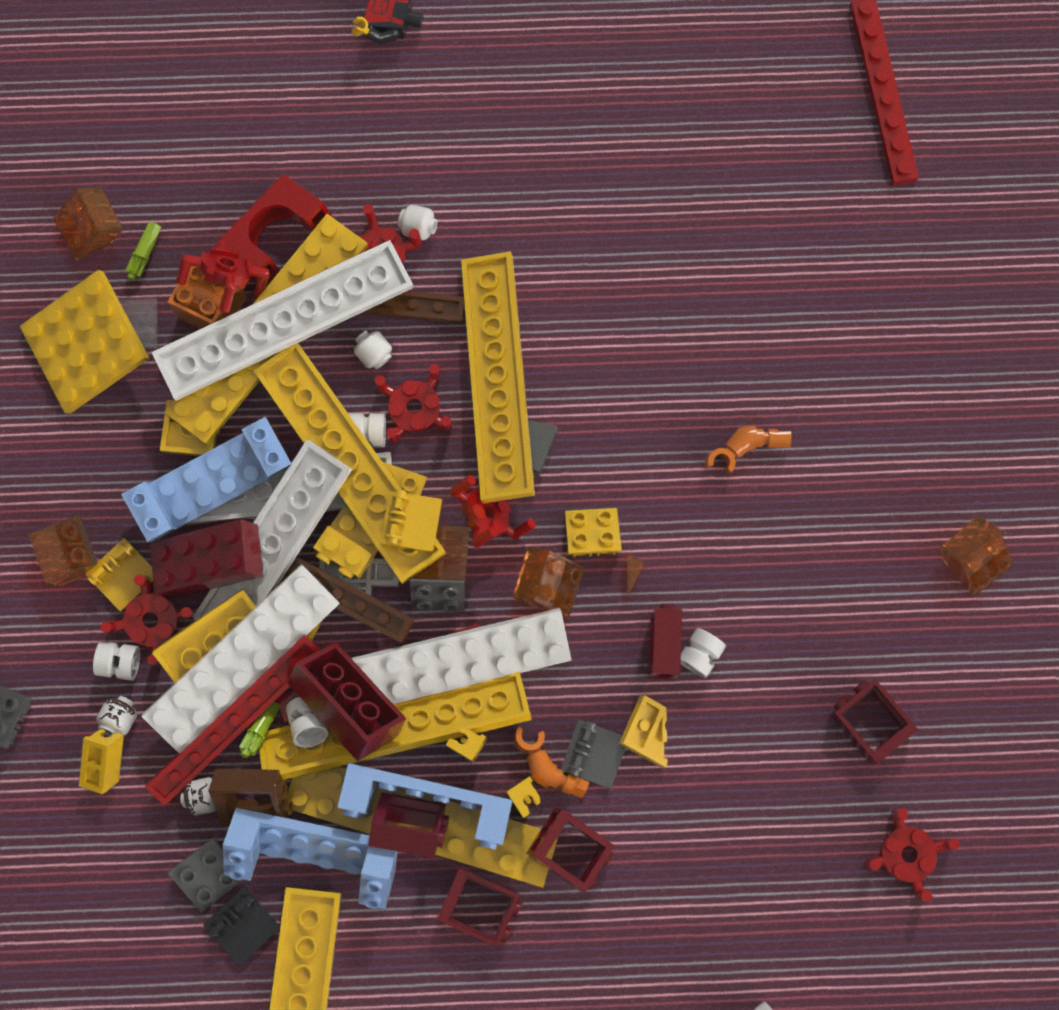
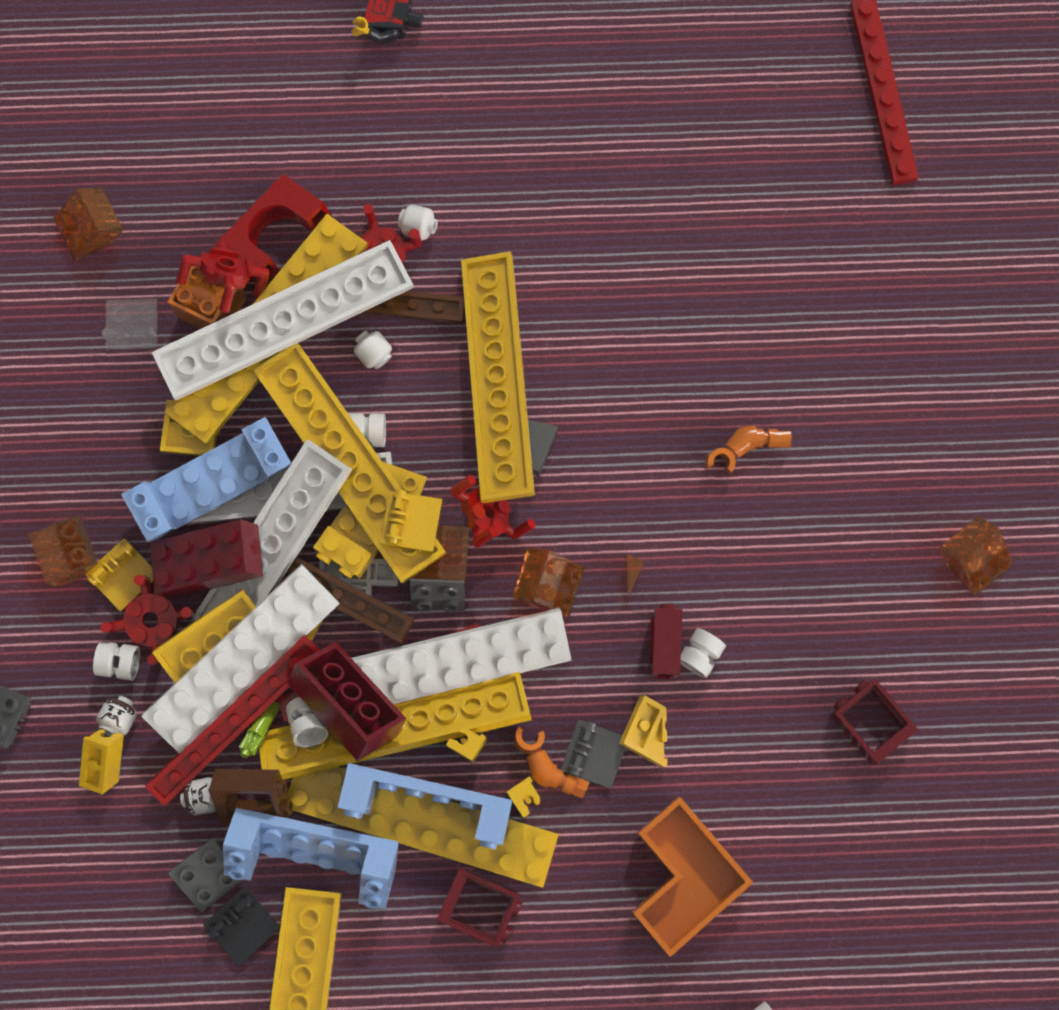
yellow plate [20,270,150,414] -> none
lime piece [126,221,161,280] -> none
dark red window [368,792,450,858] -> none
red plate [375,364,452,444] -> none
dark red window [526,807,615,893] -> none
yellow hinge [565,508,622,558] -> none
red plate [864,808,960,902] -> none
none -> orange piece [631,797,753,957]

